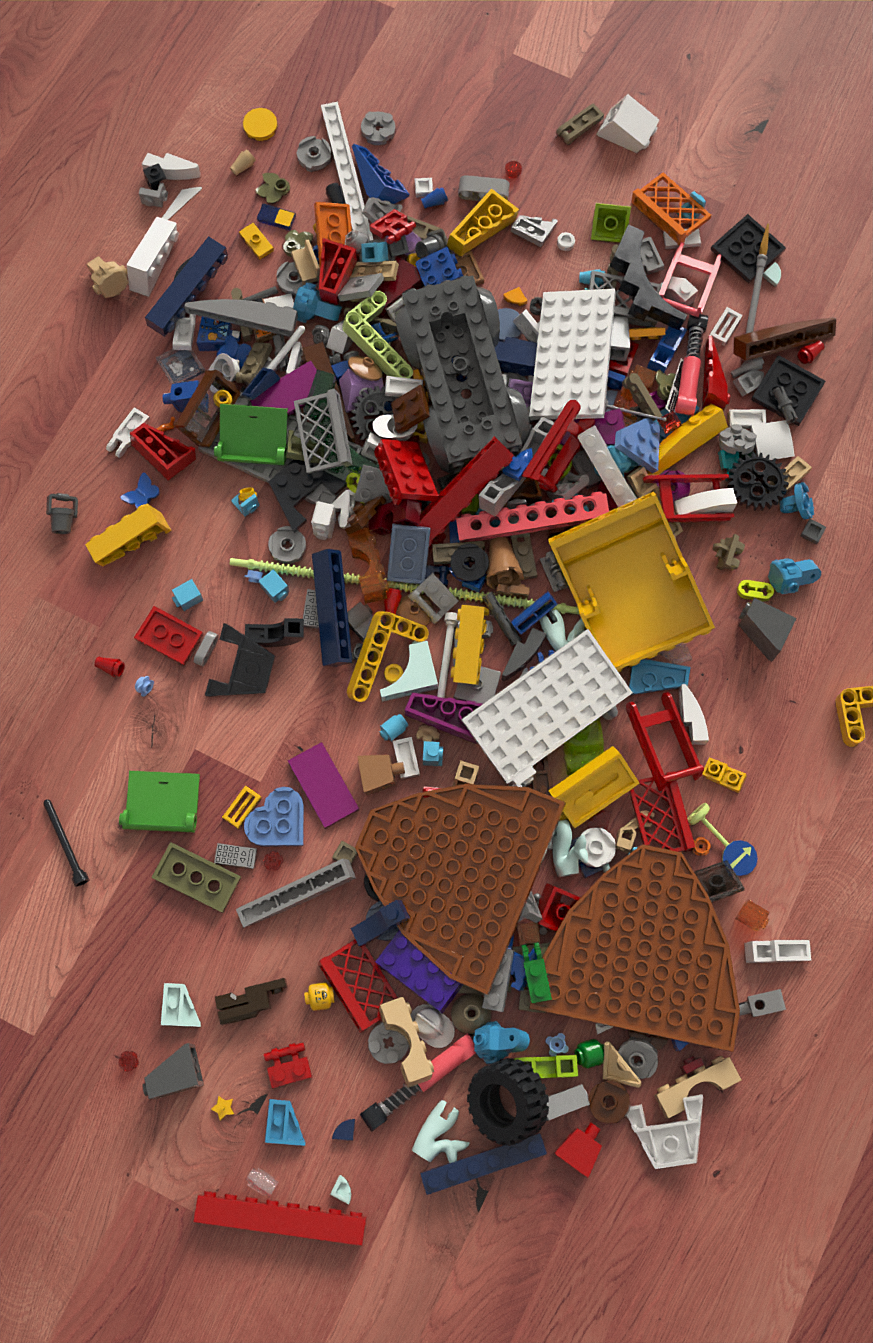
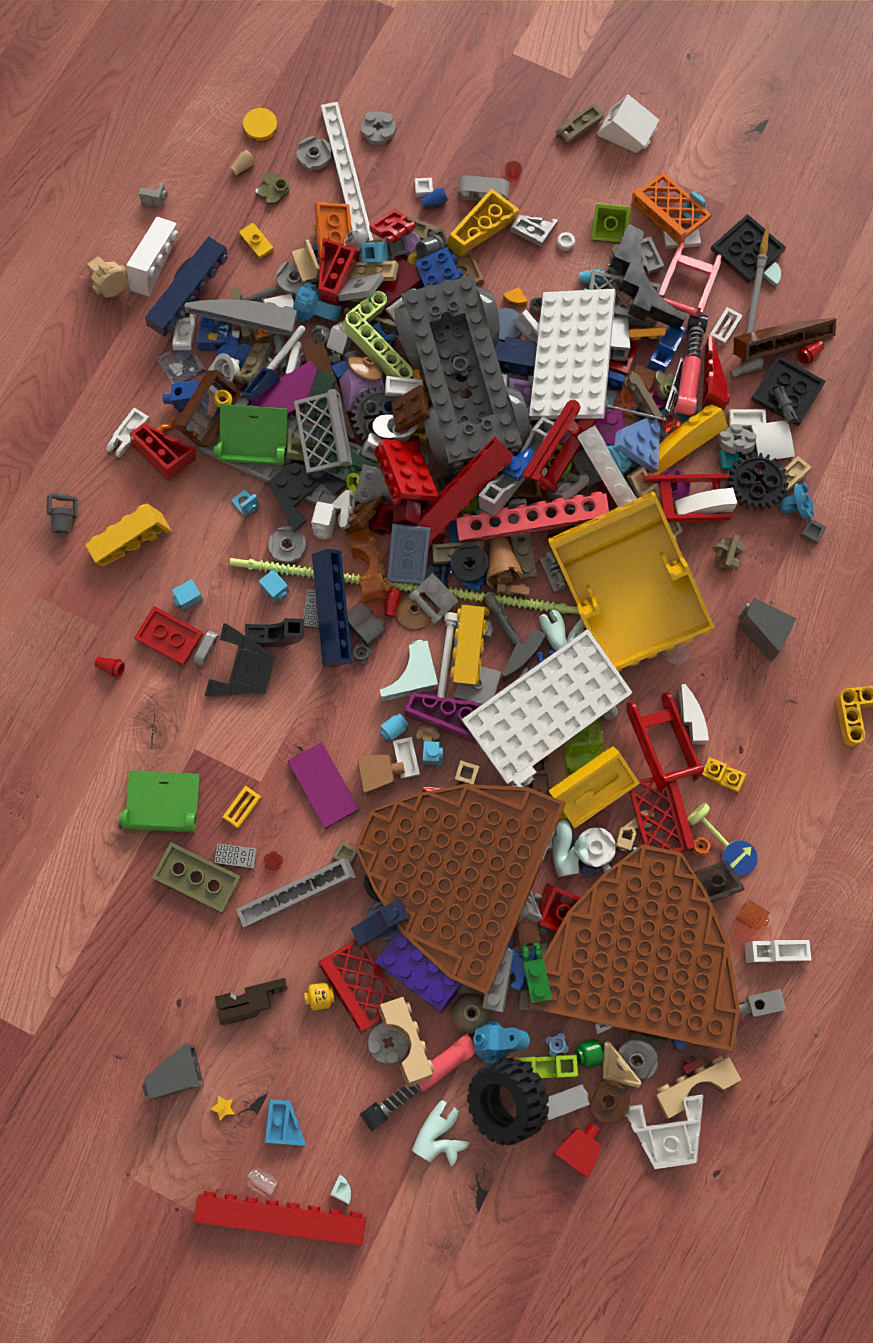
black piece [43,799,90,887] -> none
clear red plate [118,1051,139,1072] -> none
blue animal [120,472,160,508] -> none
light blue plate [135,676,154,697] -> none
white slope [142,153,201,180] -> none
black bracket [143,163,166,191] -> none
light aqua wing [161,983,201,1027] -> none
white sticker [162,187,202,220] -> none
yellow plate [238,487,257,502] -> none
light blue plate [244,570,263,583] -> none
medium blue plate [244,787,304,847] -> none
clear blue tile [257,203,296,231] -> none
red plate [264,1042,312,1089] -> none
olive plate [283,230,314,257] -> none
black cone [325,183,345,204] -> none
dark blue tile [332,1119,355,1141] -> none
yellow beam [347,611,429,702] -> none
blue wedge [352,144,410,204] -> none
light grey wing [362,197,403,223] -> none
yellow tile [384,664,403,684] -> none
white piece [410,1004,455,1048] -> none
dark blue arch [420,1133,547,1195] -> none
blue piece [511,591,558,634] -> none
dark azure wing [629,659,690,695] -> none
white slope [661,276,698,306] -> none
light grey plate [733,370,764,397] -> none
neon yellow beam [737,580,774,602] -> none
dark azure piece [768,558,821,594] -> none

